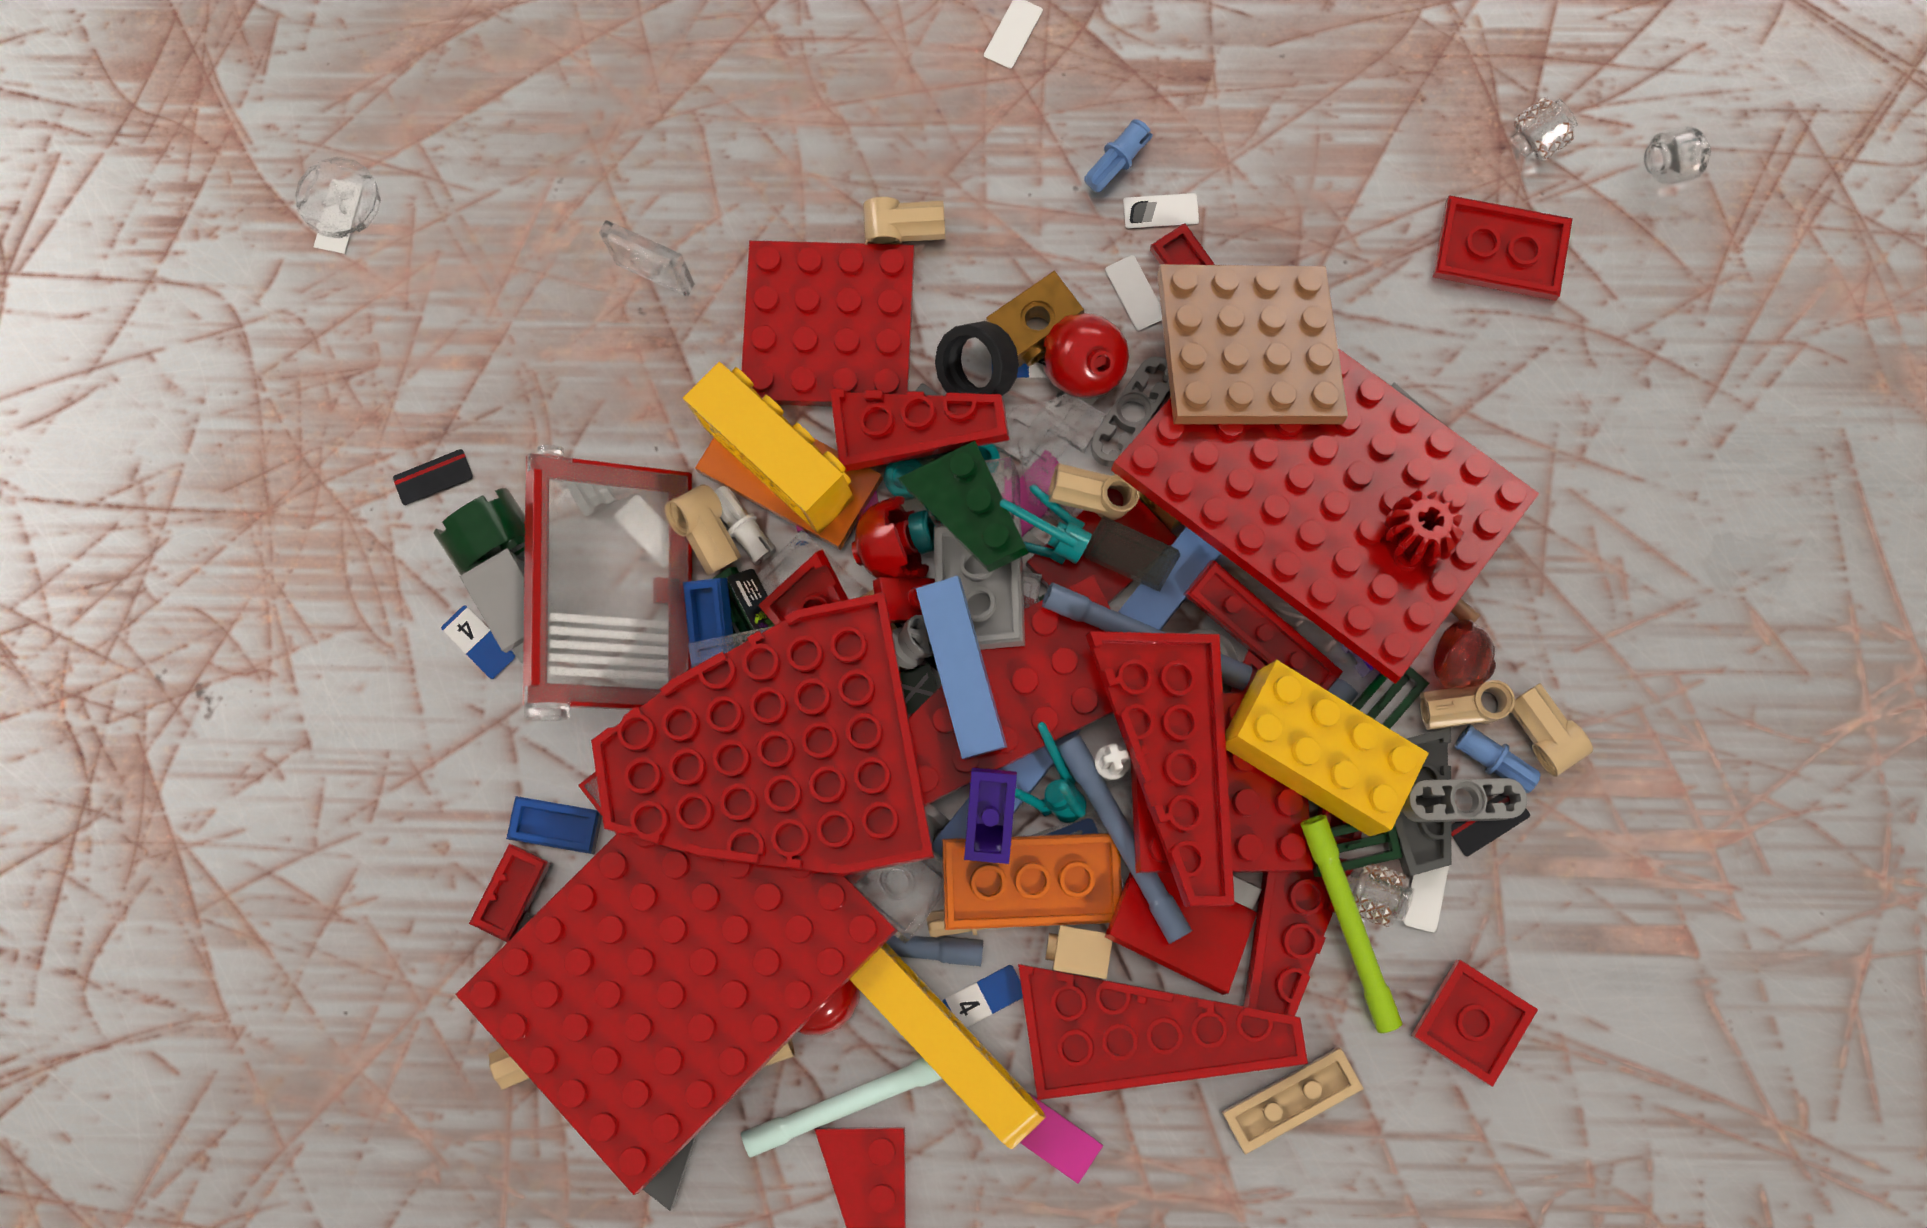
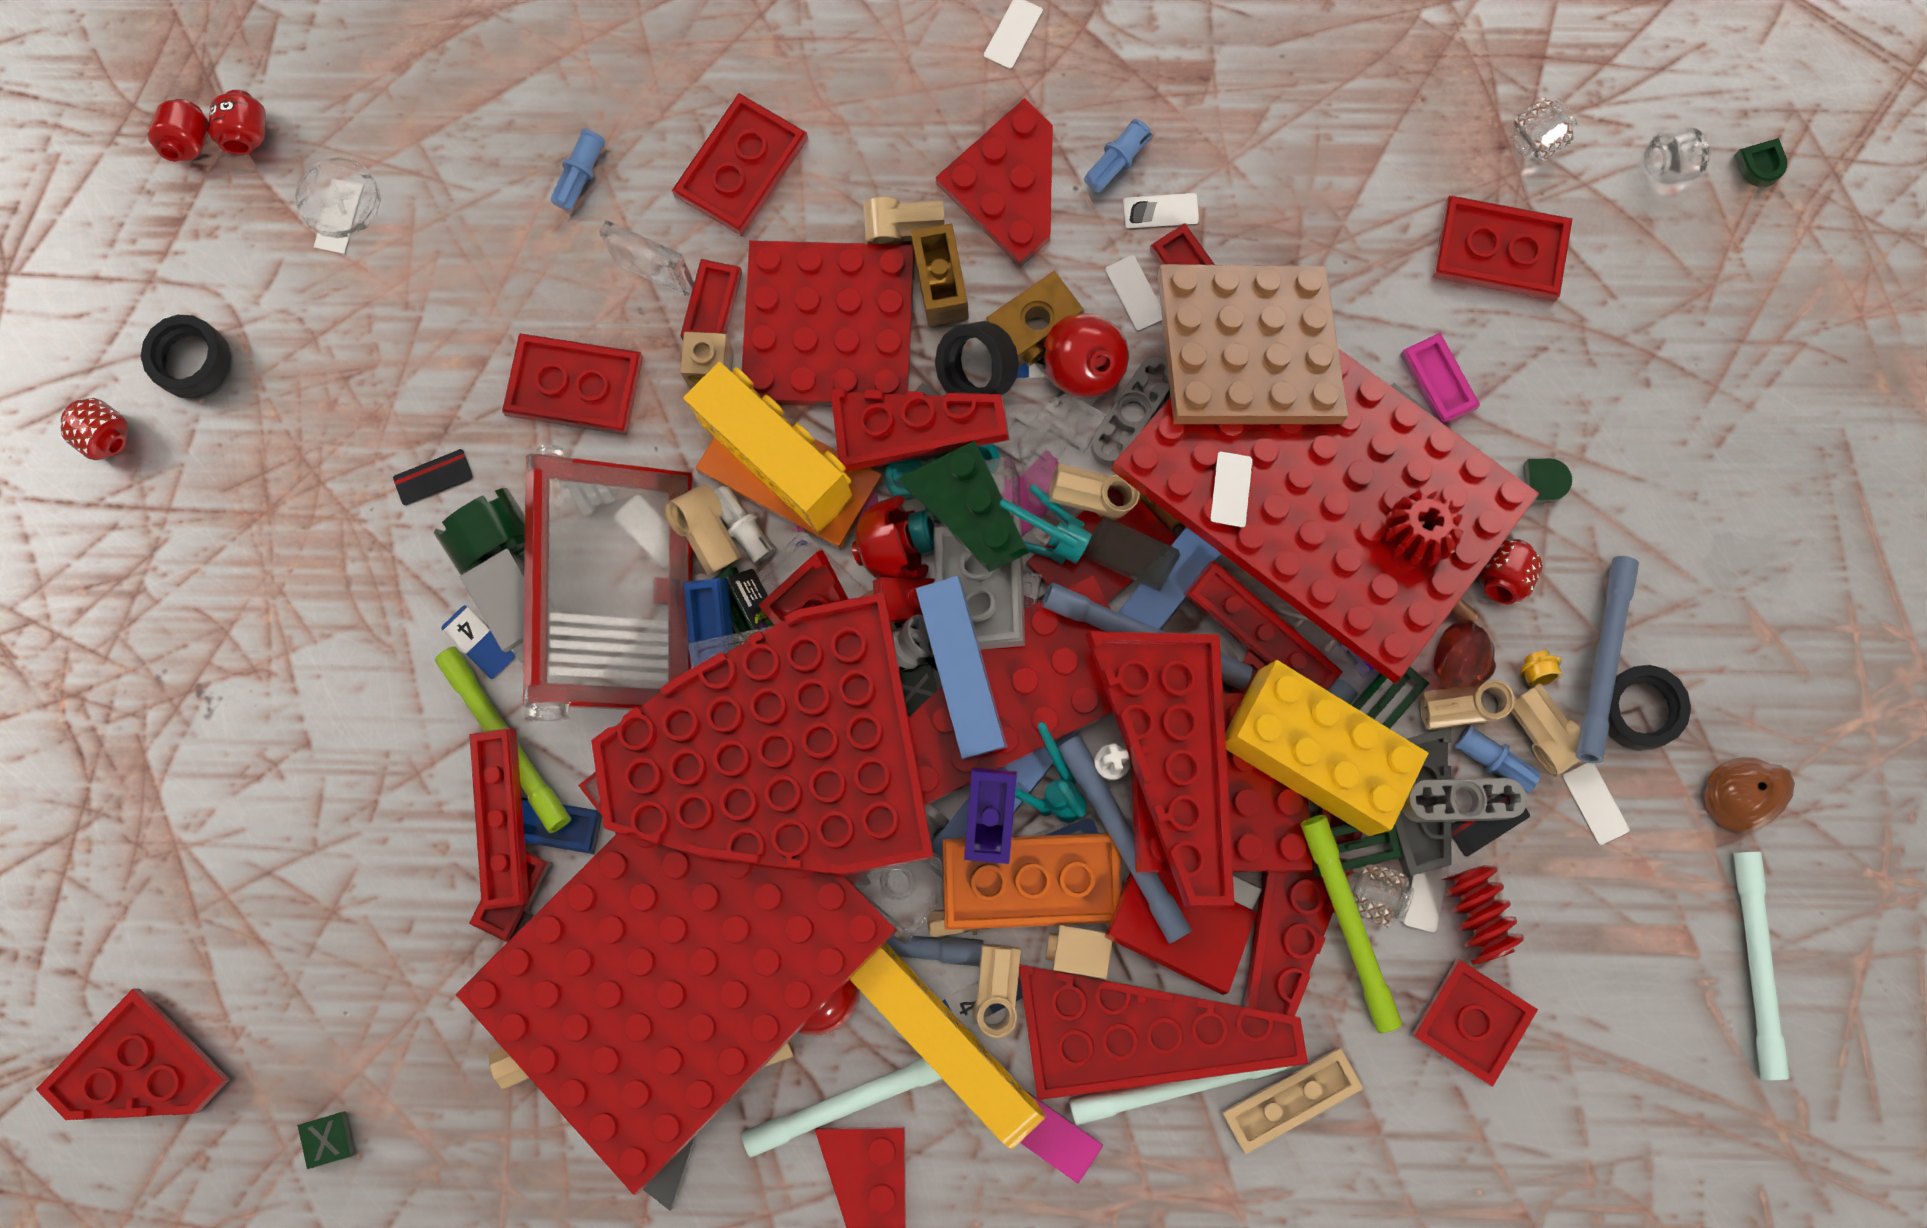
none -> red plate [36,989,230,1120]
none -> red head [60,398,128,461]
none -> black tyre [140,314,231,398]
none -> red head [147,99,209,162]
none -> red head [208,90,266,155]
none -> dark green tile [297,1111,356,1169]
none -> lime piece [435,647,571,833]
none -> red tile [469,728,530,910]
none -> red tile [502,333,643,435]
none -> medium blue axle [551,129,606,211]
none -> red tile [672,93,808,236]
none -> red tile [680,259,742,340]
none -> tan brick [680,332,733,388]
none -> pearl gold brick [911,223,969,327]
none -> red plate [935,98,1053,268]
none -> tan piece [973,944,1021,1038]
none -> light aqua piece [1069,1066,1293,1126]
none -> white sticker [1211,451,1252,527]
none -> dark pink tile [1400,333,1480,425]
none -> red piece [1441,865,1524,965]
none -> red head [1478,539,1543,605]
none -> yellow plate [1519,650,1562,687]
none -> dark green tile [1524,458,1572,504]
none -> white sticker [1563,763,1630,845]
none -> sand blue piece [1575,556,1639,763]
none -> black tyre [1608,665,1691,751]
none -> dark orange hair [1704,757,1795,832]
none -> light aqua piece [1733,852,1790,1080]
none -> dark green tile [1734,138,1788,187]

